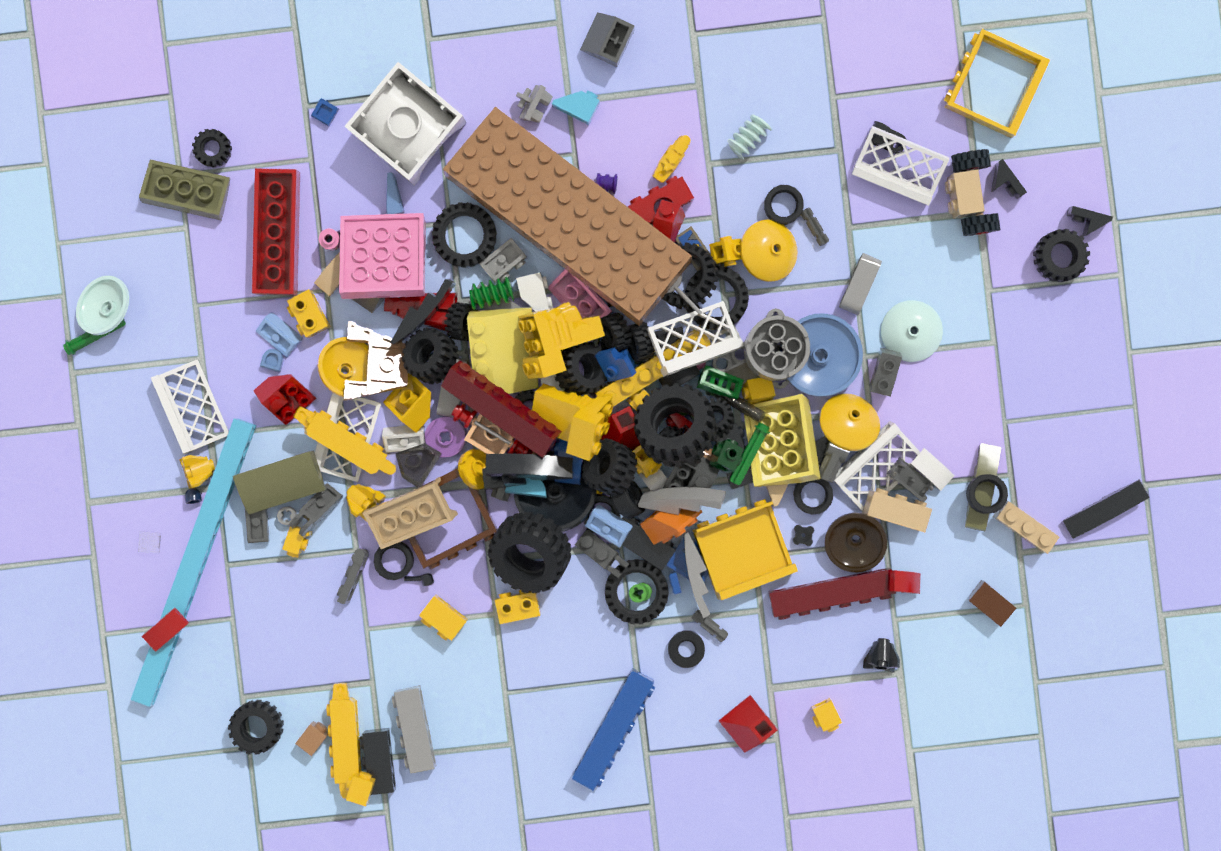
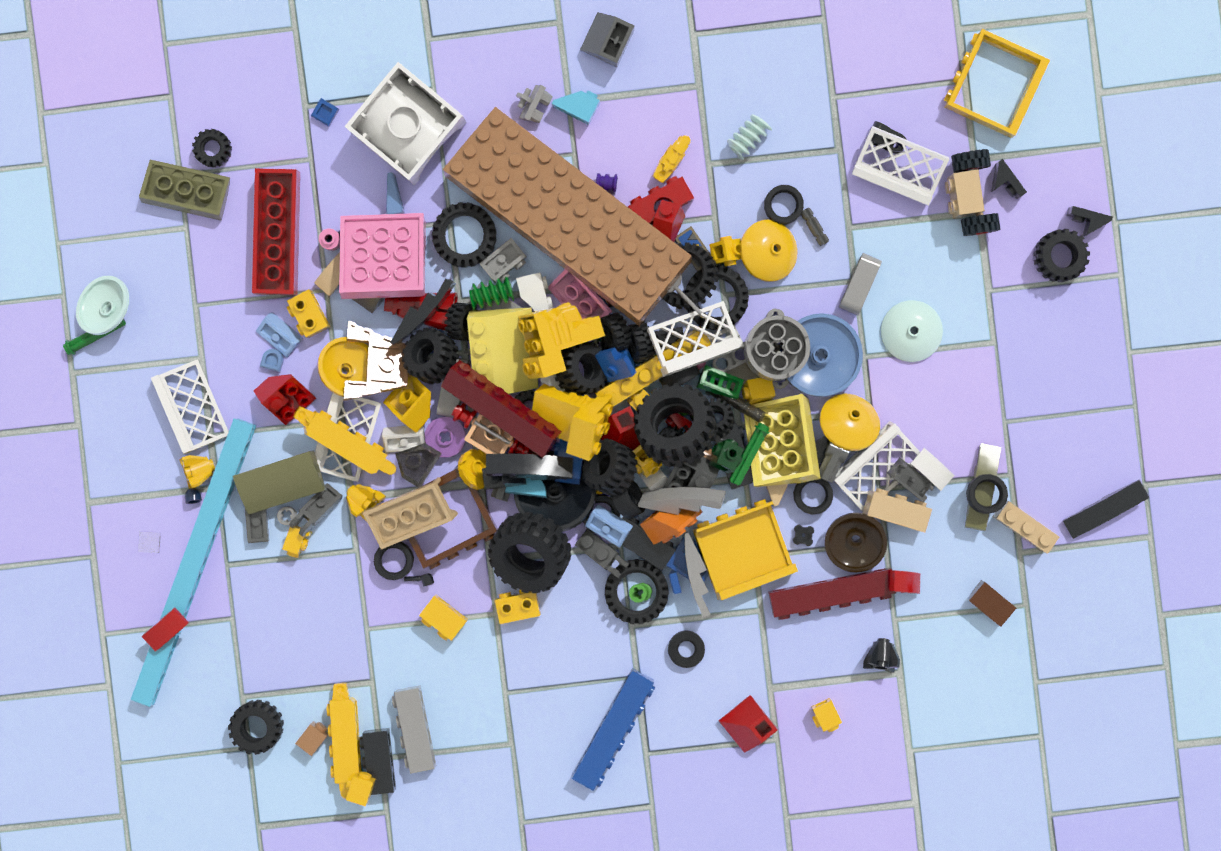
dark grey hinge [337,548,369,604] -> none
dark grey axle [692,609,728,642] -> none
dark grey brick [869,347,902,397] -> none

